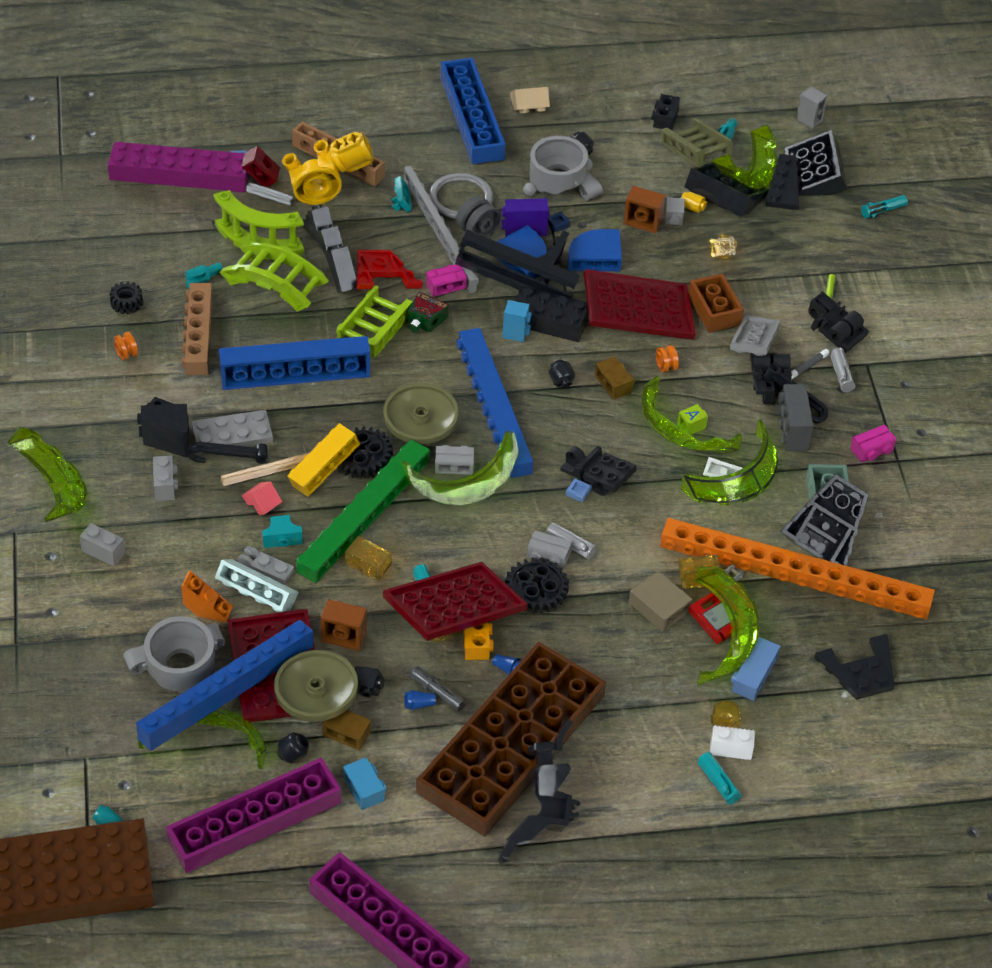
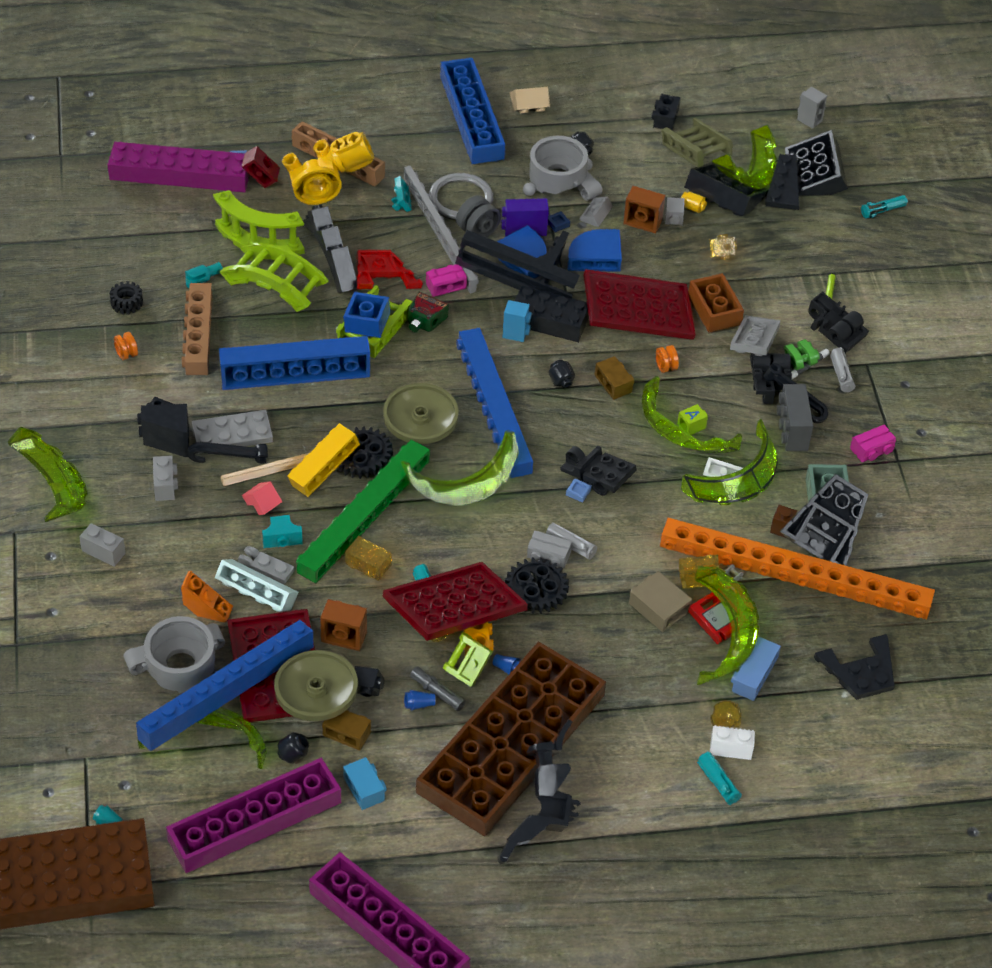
axle [245,182,294,206] -> none
light grey brick [435,445,474,475] -> none
teal arm [718,118,738,140] -> none
none -> blue brick [343,292,390,338]
none -> lime plate [442,632,493,687]
none -> light grey slope [580,196,613,227]
none -> reddish brown brick [770,505,797,538]
none -> bright green brick [784,339,820,371]

